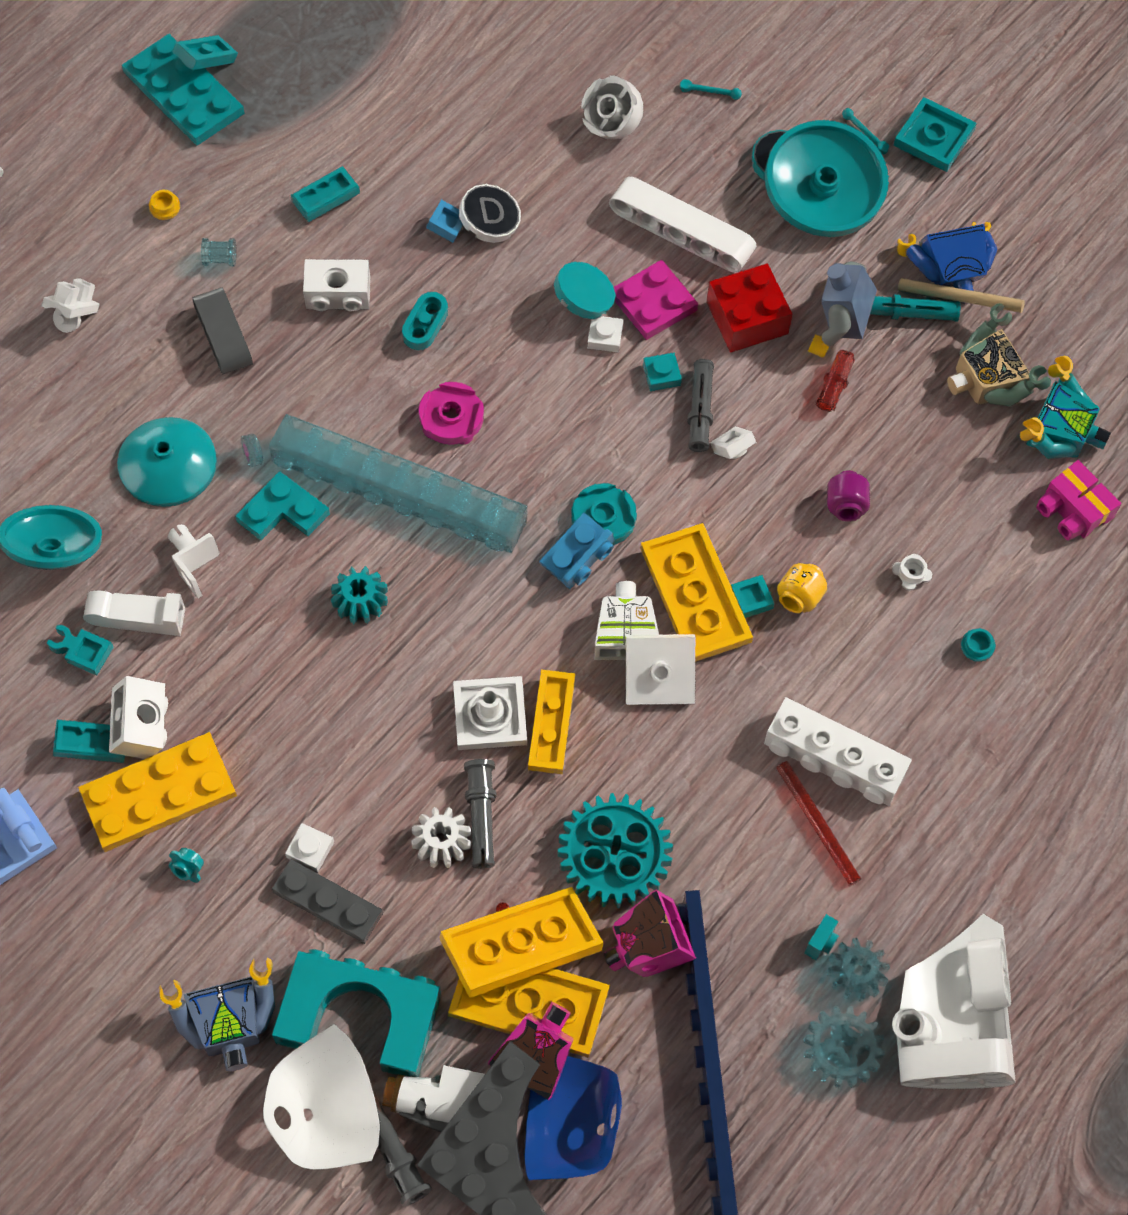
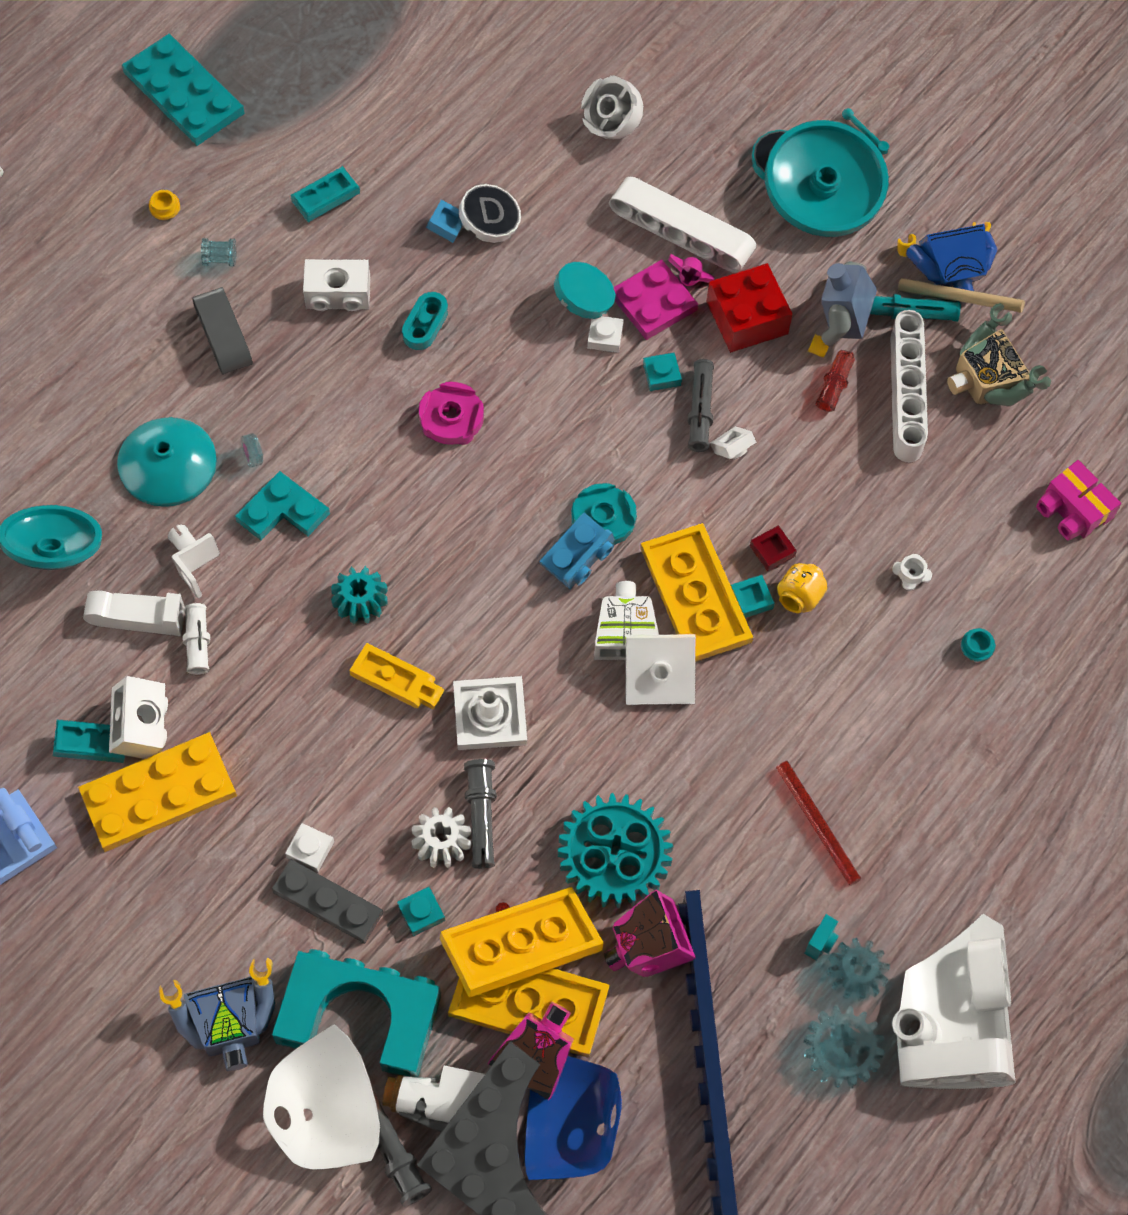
white hips [42,279,99,333] -> none
teal plate [47,625,114,676] -> none
teal plate [169,848,204,883] -> none
teal plate [173,35,238,70] -> none
clear light blue brick [269,414,527,553] -> none
yellow plate [528,669,575,774] -> none
teal hinge [680,79,742,100] -> none
white brick [764,697,912,806] -> none
magenta head [827,470,870,522] -> none
teal plate [893,97,977,172] -> none
torso [1020,356,1111,459] -> none
none -> white pin [183,603,210,675]
none -> yellow hinge [349,643,444,709]
none -> teal plate [397,886,445,937]
none -> dark pink piece [668,254,715,286]
none -> dark red plate [750,525,797,572]
none -> white beam [890,310,928,463]

